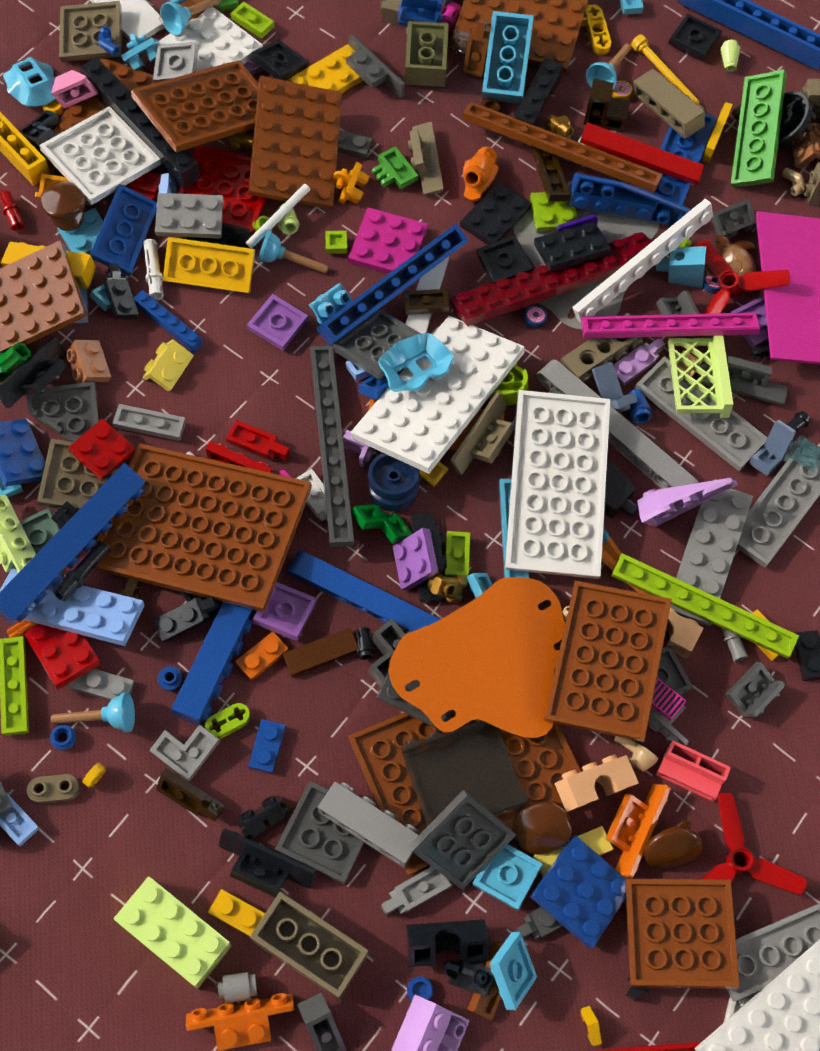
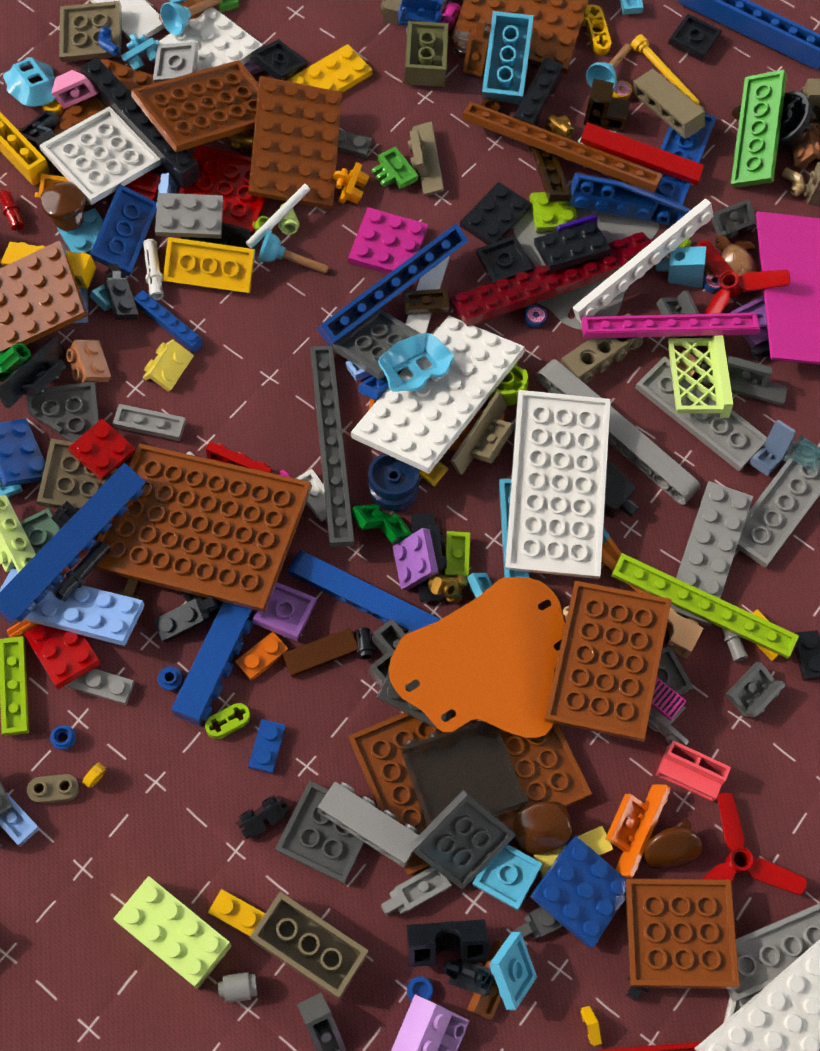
medium azure piece [51,692,135,733] -> none
light grey plate [149,725,221,781] -> none
dark brown hinge [156,768,225,822] -> none
orange bracket [186,993,294,1051] -> none
black bracket [218,828,316,898] -> none
red hinge [225,420,290,461] -> none
lime plate [231,1,274,39] -> none
medium lavender plate [247,294,309,351] -> none
medium azure hips [309,283,352,324] -> none
lime plate [325,231,347,254] -> none
lavender bracket [343,430,374,467] -> none
dark grey bracket [346,35,405,99] -> none
orange animal [463,147,499,203] -> none
light nougat arch [555,754,639,812] -> none
sand blue bracket [592,362,638,413] -> none
lavender hinge [613,338,665,386] -> none
tan bar [614,736,658,772] -> none
blue cone [629,389,652,424] -> none
lavender wedge [637,478,738,527] -> none
yellow tile [702,102,733,162] -> none
yellowish green cone [721,40,741,72] -> none
black pin [786,411,811,433] -> none

